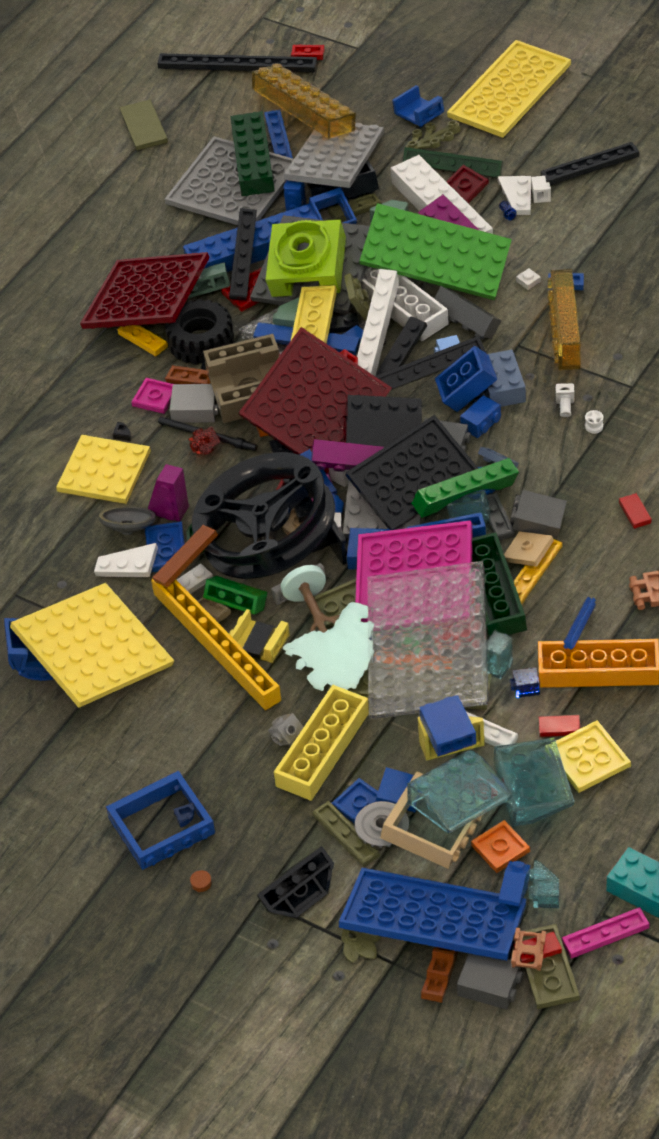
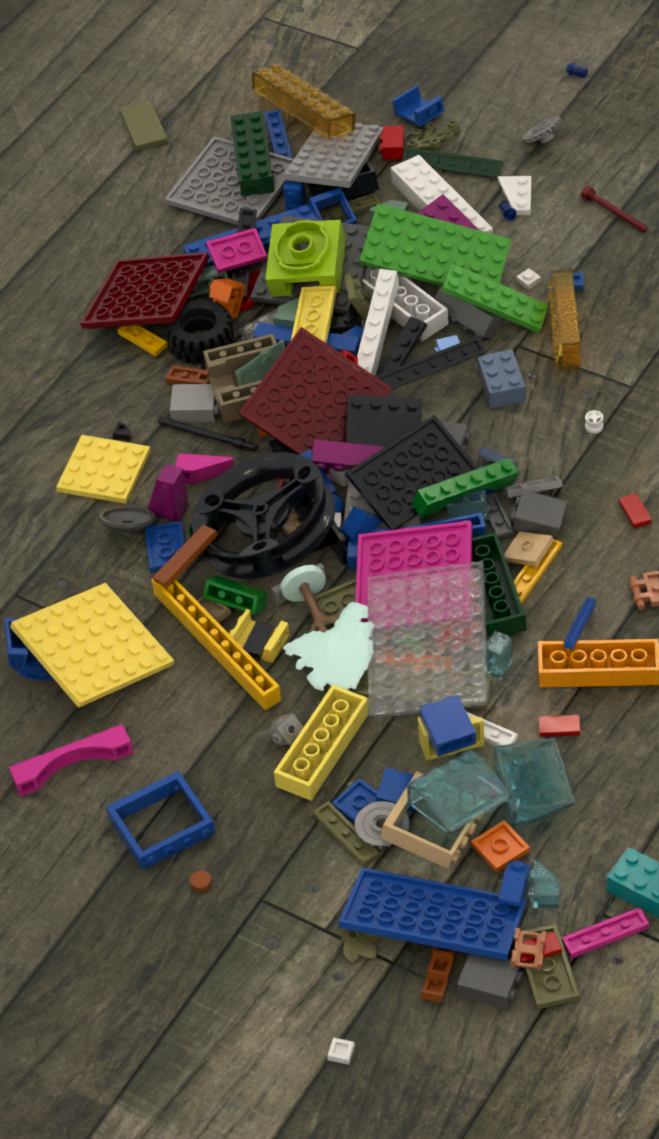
white wing [94,543,158,577] -> none
dark pink tile [131,378,176,414] -> none
black plate [157,53,317,73] -> none
dark blue tile [173,803,194,828] -> none
white plate [177,564,213,594] -> none
clear red brick [188,426,220,455] -> none
black wedge [257,846,334,919] -> none
red plate [291,45,325,60] -> none
blue brick [435,346,498,412] -> none
dark red tile [446,165,489,204] -> none
light yellow plate [447,40,571,138] -> none
blue brick [460,395,501,438] -> none
clear blue brick [509,667,540,698] -> none
white brick [532,176,551,203] -> none
black plate [541,142,639,185] -> none
light yellow plate [545,720,631,793] -> none
white bracket [556,383,574,417] -> none
none -> dark pink arch [9,724,133,797]
none -> dark pink slope [175,453,234,483]
none -> dark pink plate [206,228,267,273]
none -> orange brick [209,278,246,319]
none -> sand green wing [235,340,285,386]
none -> white tile [327,1038,355,1065]
none -> blue slope [340,506,382,541]
none -> red brick [380,125,404,161]
none -> bright green plate [441,263,548,333]
none -> light grey tile [503,476,563,498]
none -> light grey gear [522,116,562,144]
none -> clear blue pin [566,62,588,79]
none -> dark red piece [581,186,648,232]

